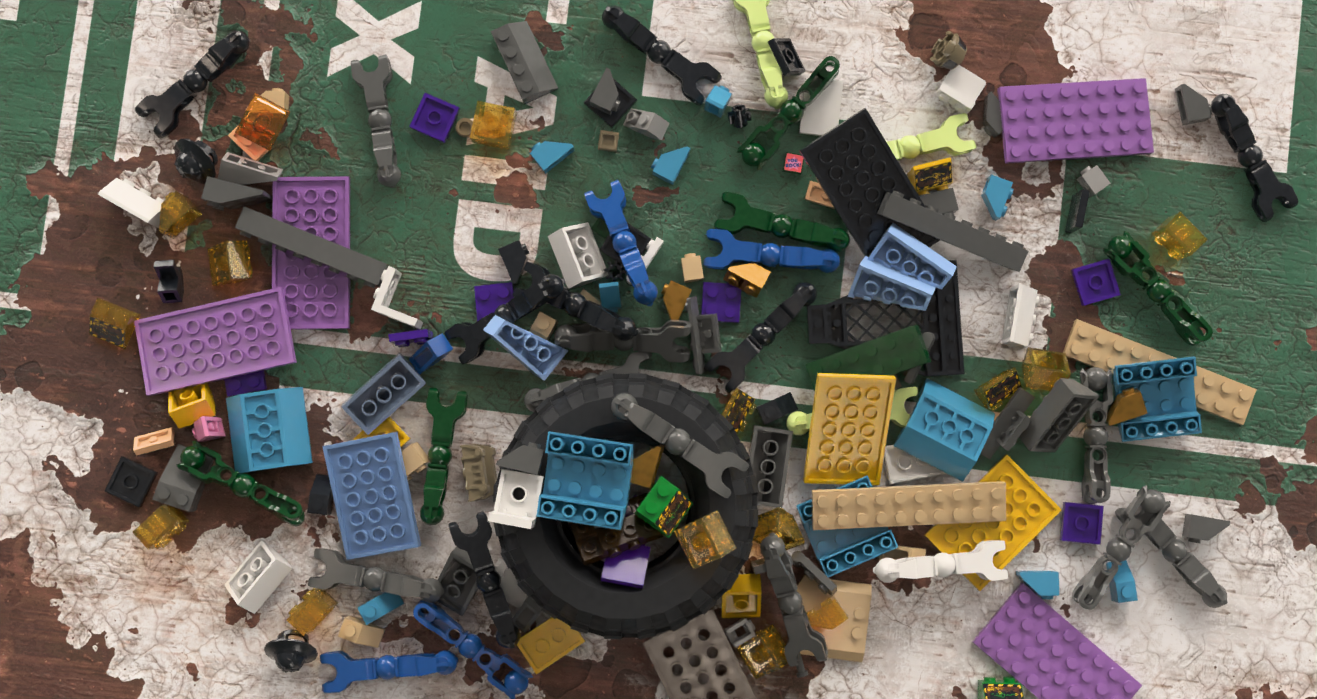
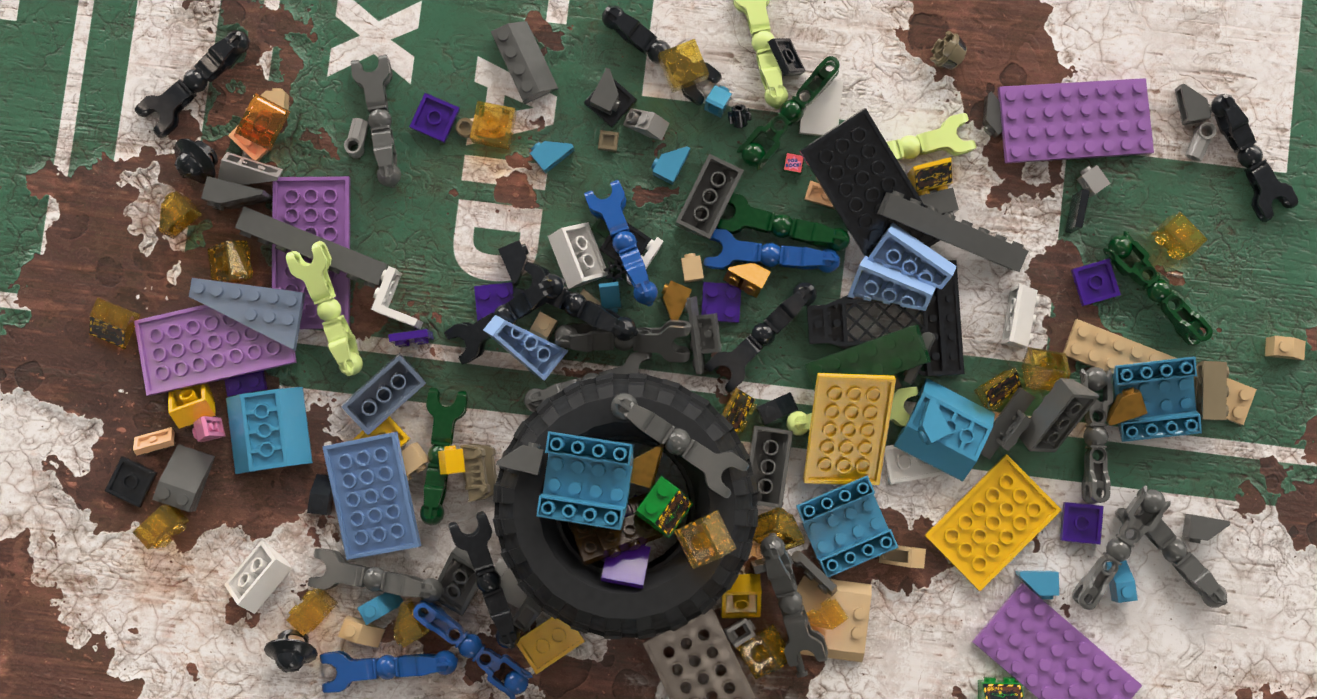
white slope [98,178,172,228] -> none
black brick [154,260,184,303] -> none
dark green piece [176,441,305,527] -> none
blue slope [409,333,453,375] -> none
white bracket [488,469,544,529] -> none
tan plate [812,481,1006,530] -> none
white piece [873,540,1008,583] -> none
white bracket [935,65,986,114] -> none
dark azure slope [981,175,1014,221] -> none
none -> sand blue wing [189,278,306,351]
none -> yellowish green piece [286,241,363,376]
none -> light grey piece [344,118,369,158]
none -> clear yellow slope [393,598,430,648]
none -> yellow brick [438,445,465,474]
none -> clear yellow brick [658,39,709,93]
none -> dark grey slope [675,154,744,239]
none -> dark azure slope [918,398,952,445]
none -> light grey piece [1185,122,1217,162]
none -> dark tan brick [1196,361,1229,421]
none -> tan slope [1265,336,1306,360]

